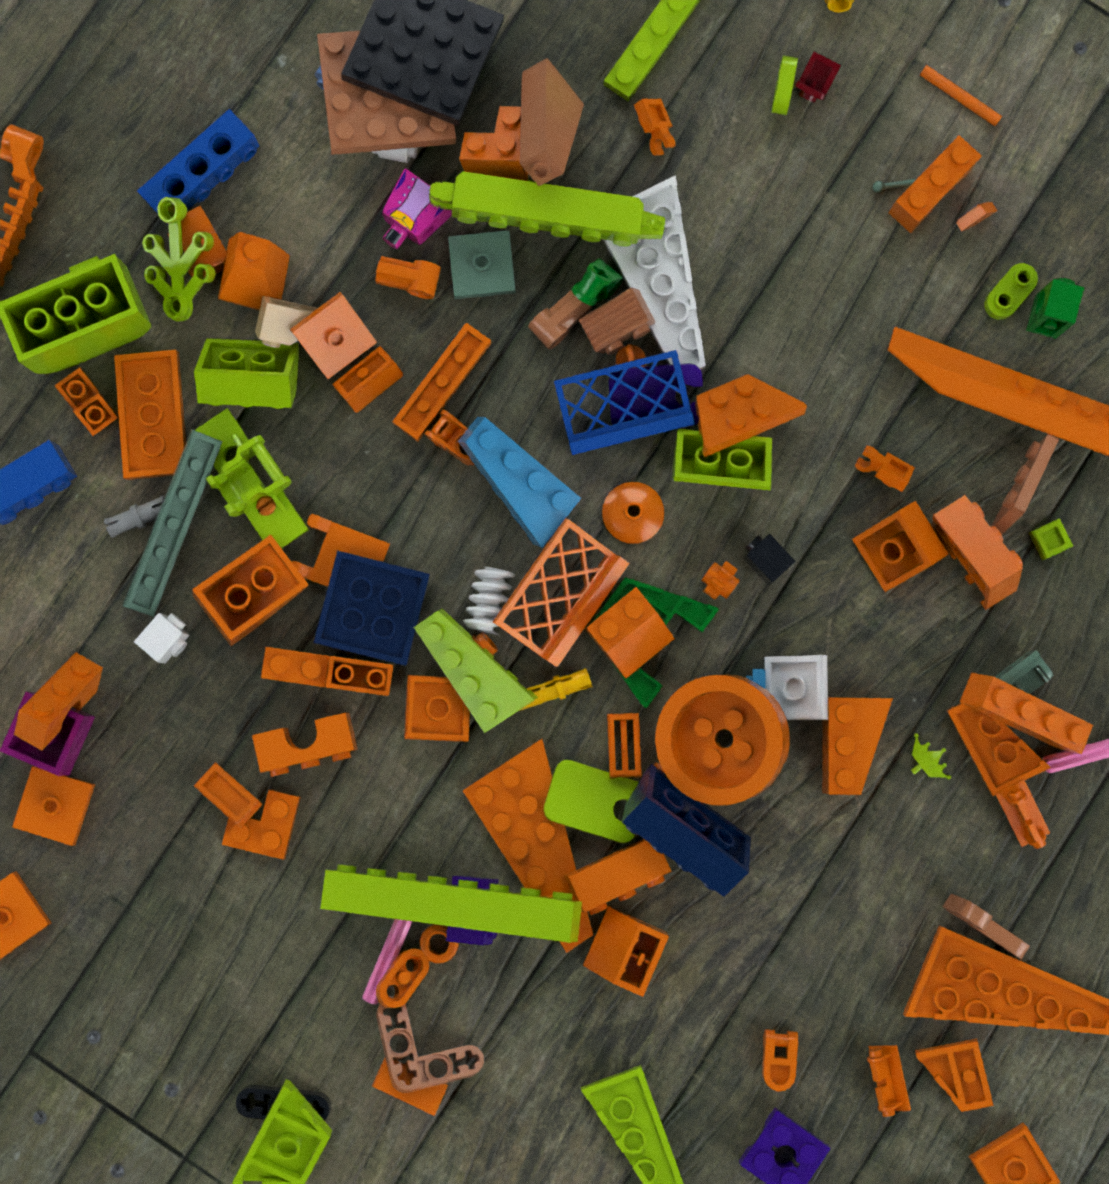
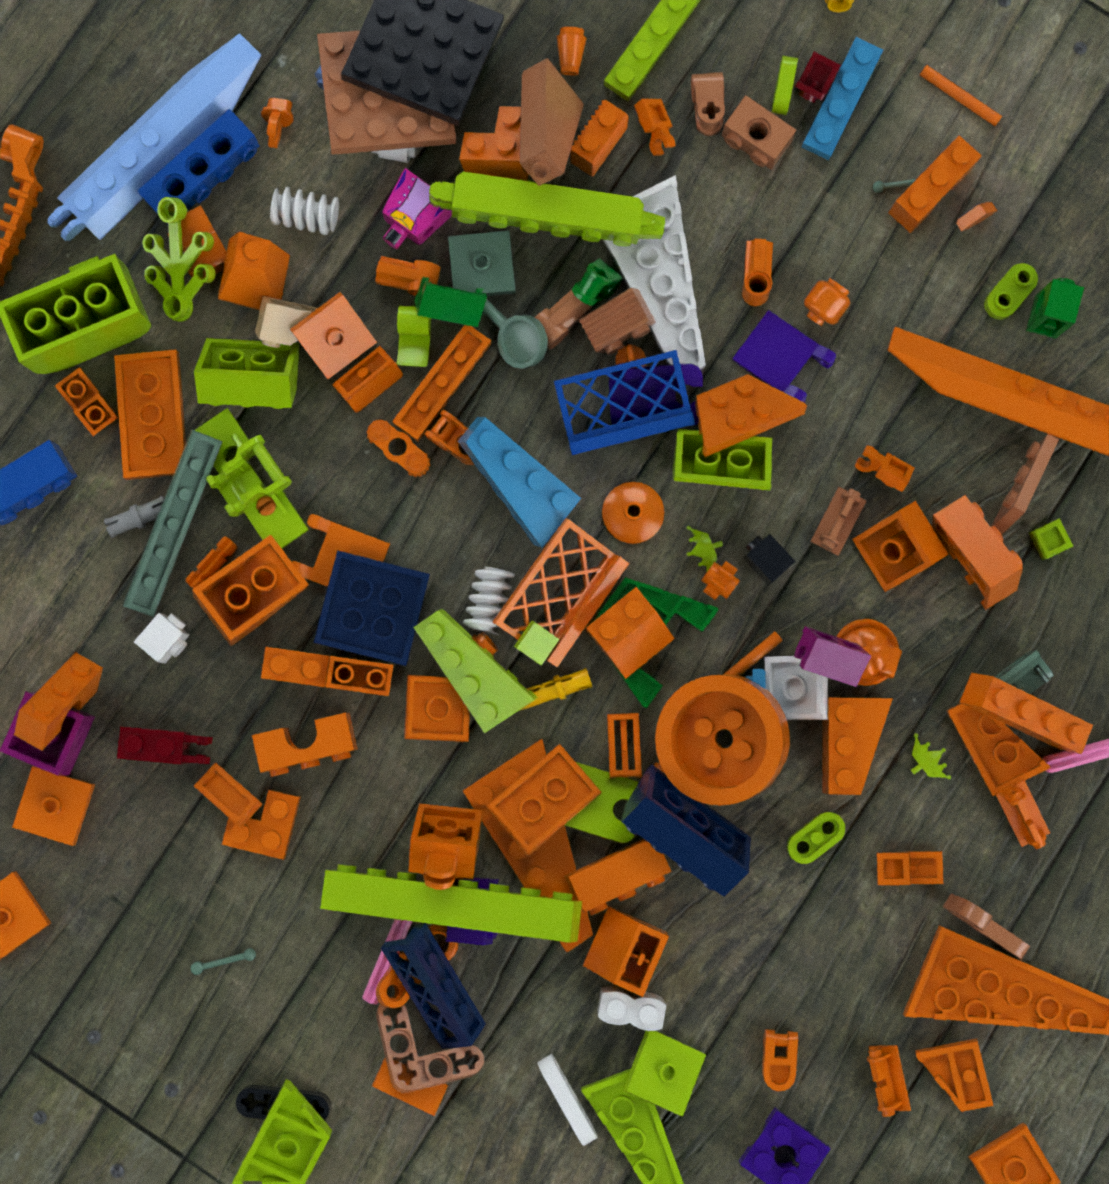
none -> light blue hinge [47,33,261,241]
none -> dark red hinge [116,726,213,765]
none -> orange axle [185,536,237,588]
none -> sand green hinge [190,948,256,975]
none -> orange piece [261,98,294,149]
none -> white piece [270,187,339,235]
none -> orange piece [367,420,431,477]
none -> dark blue fence [381,923,486,1049]
none -> lime panel [397,306,431,367]
none -> orange brick [408,803,482,890]
none -> green hinge [415,277,487,327]
none -> sand green piece [483,299,548,369]
none -> orange tile [486,744,602,856]
none -> lime tile [514,620,560,666]
none -> white beam [537,1054,598,1146]
none -> orange cone [556,27,587,76]
none -> orange brick [570,100,629,177]
none -> white brick [597,986,666,1031]
none -> lime plate [623,1031,706,1117]
none -> lime piece [686,526,723,572]
none -> nougat piece [691,72,725,136]
none -> nougat brick [721,95,796,170]
none -> orange bar [723,631,783,676]
none -> dark purple flag [732,310,836,403]
none -> orange piece [742,238,773,306]
none -> lime plate [786,812,845,864]
none -> magenta hinge [794,626,871,687]
none -> dark azure plate [801,37,883,160]
none -> orange head [804,278,851,326]
none -> nougat hinge [810,487,866,556]
none -> orange piece [836,619,902,686]
none -> orange slope [877,851,944,885]

